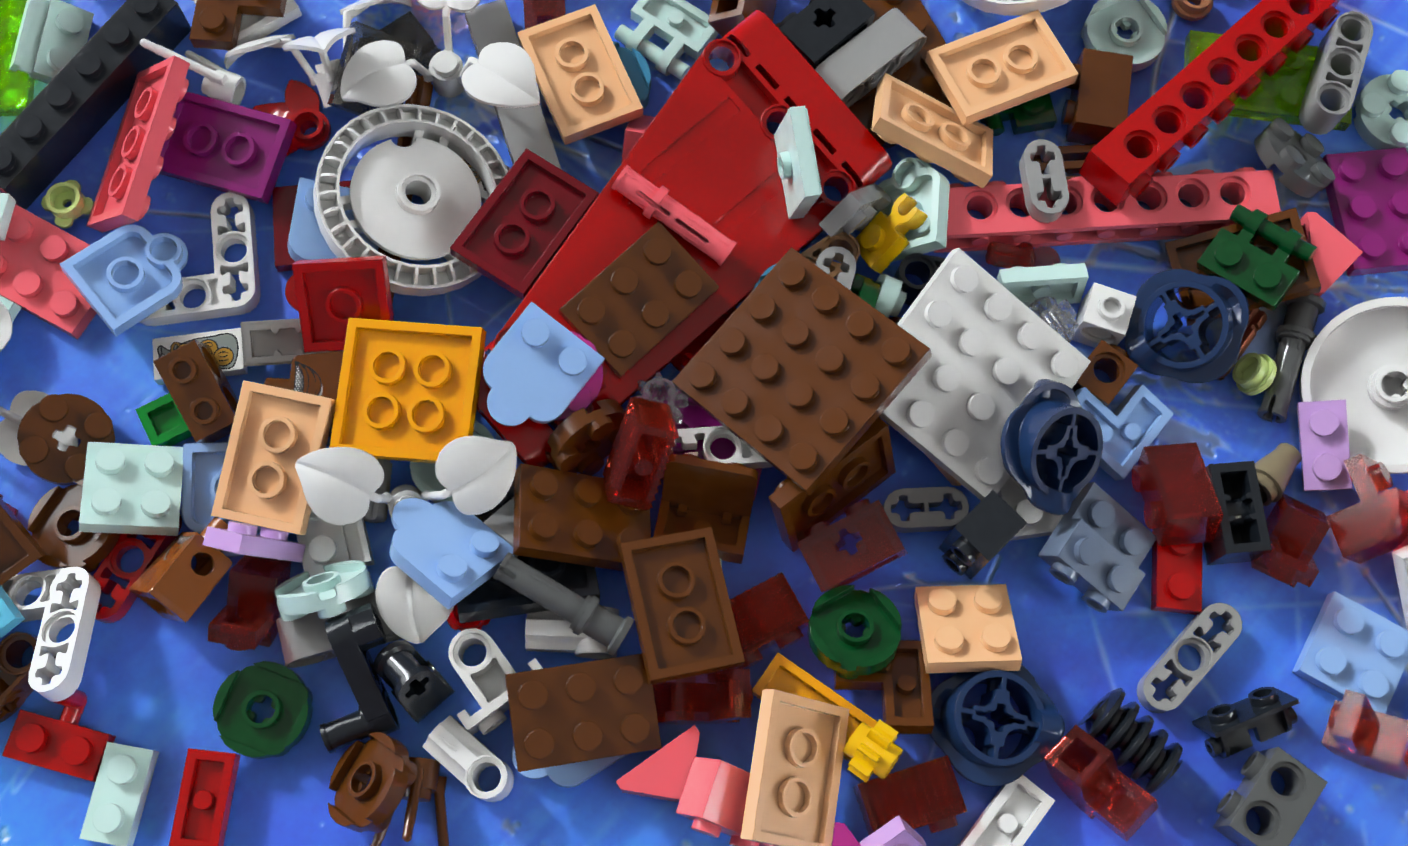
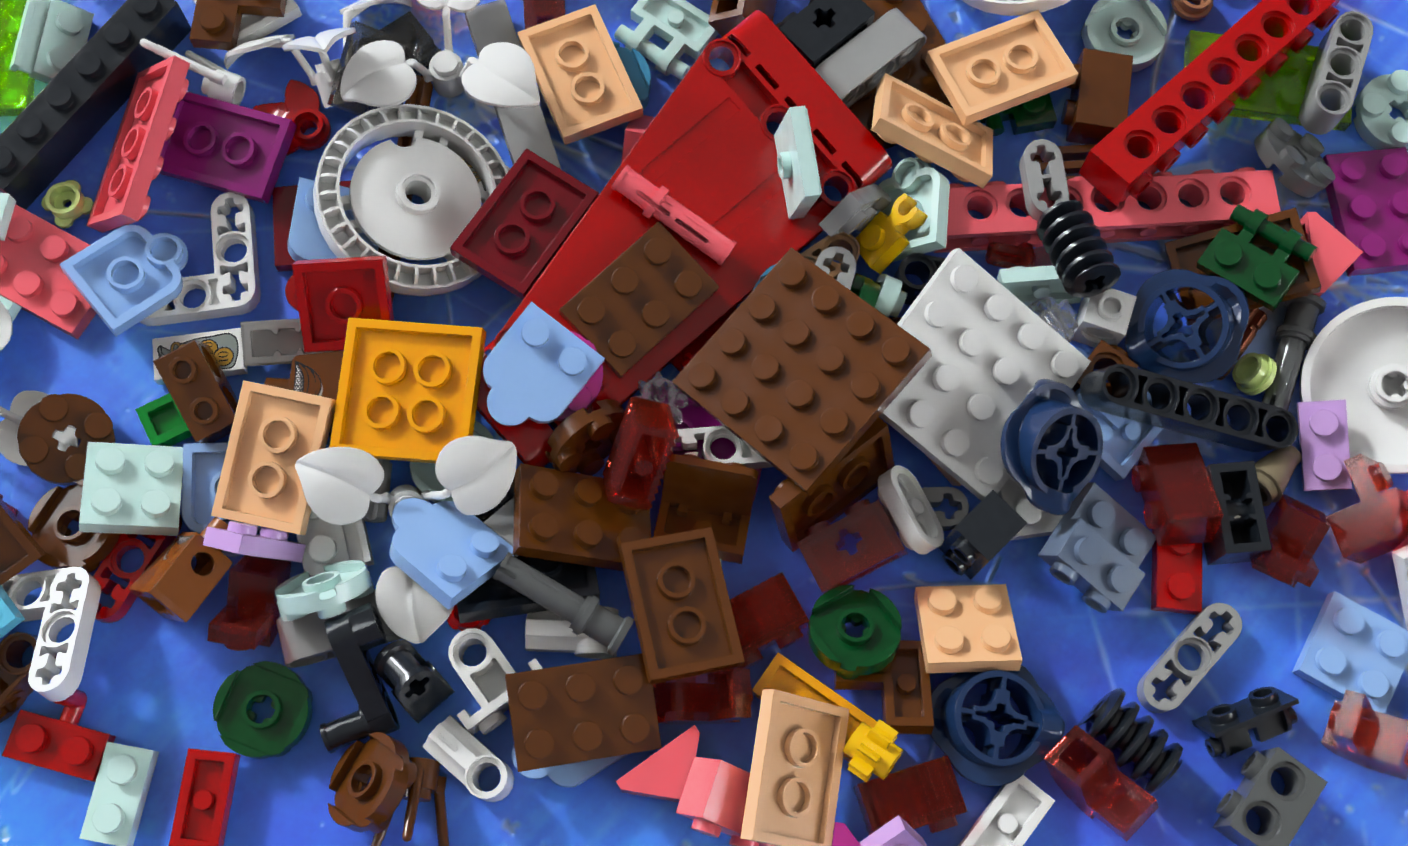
none -> white plate [878,465,944,555]
none -> black piece [1036,200,1121,298]
none -> black beam [1080,364,1298,452]

